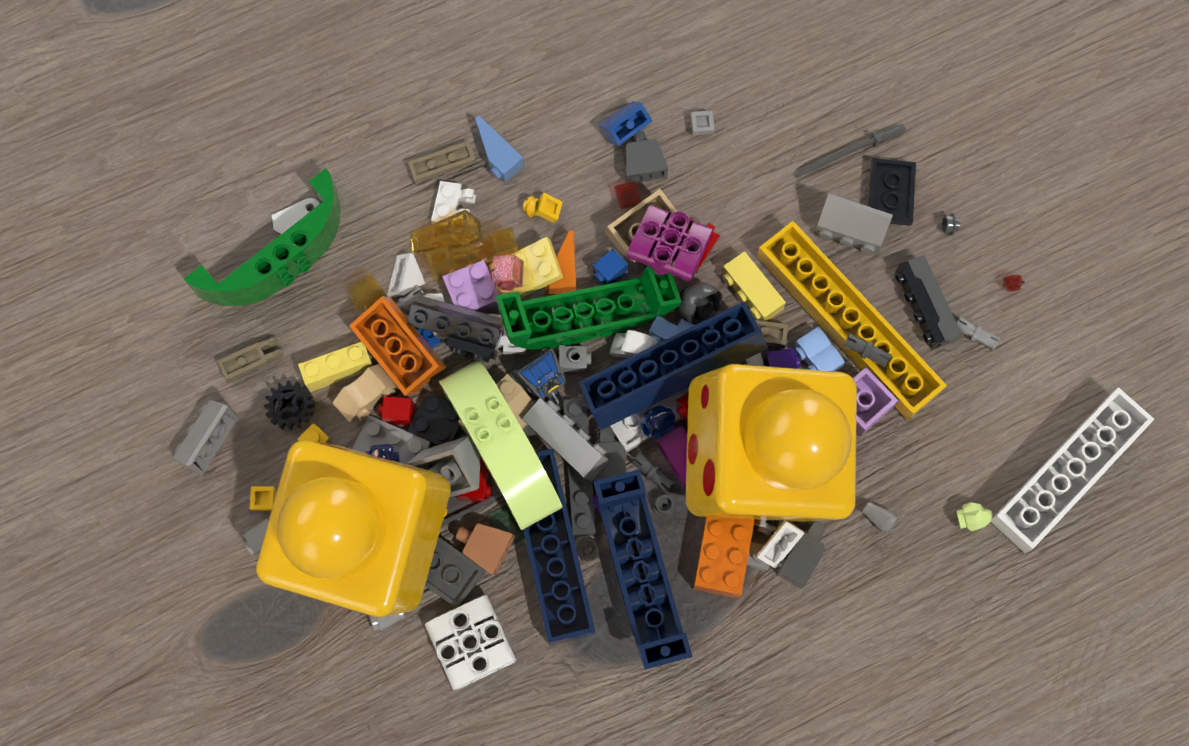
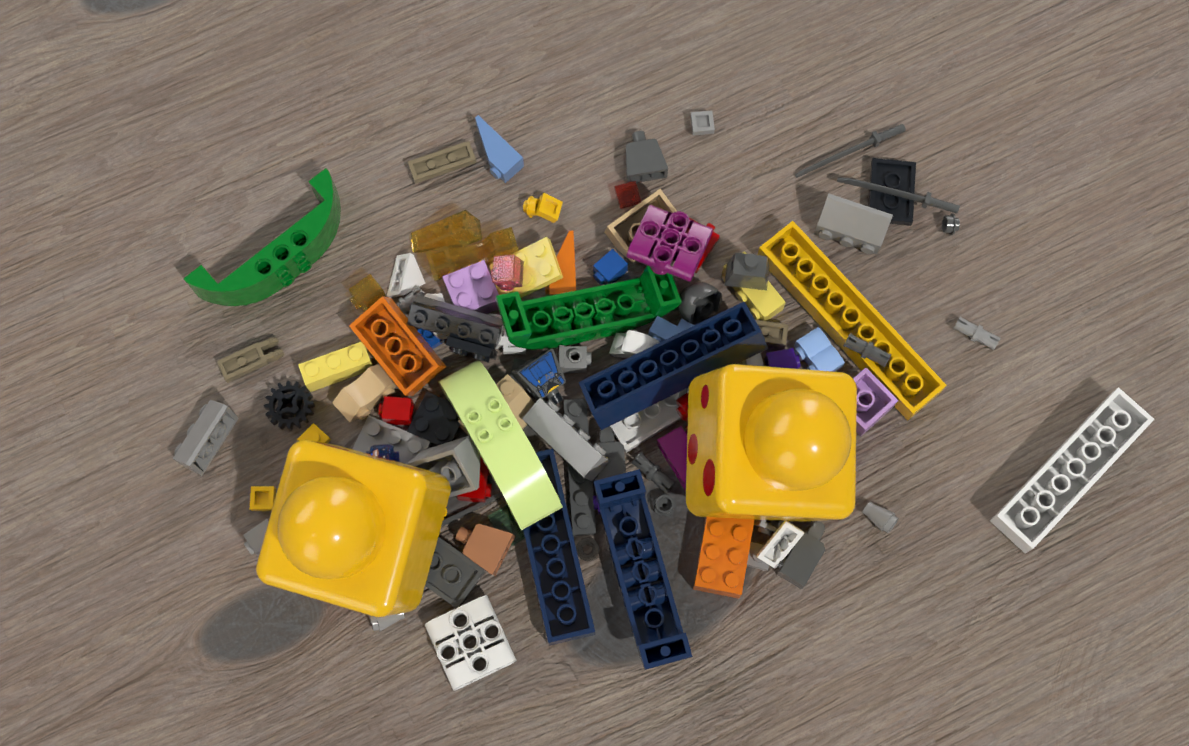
white piece [272,198,319,234] -> none
white plate [431,181,476,227] -> none
blue brick [599,101,652,146] -> none
clear blue head [640,405,675,439] -> none
piece [895,255,962,350] -> none
yellowish green rock [956,502,993,531] -> none
clear red plate [1002,275,1025,292] -> none
none -> dark grey torso [724,253,769,291]
none -> dark grey sword [837,177,960,214]

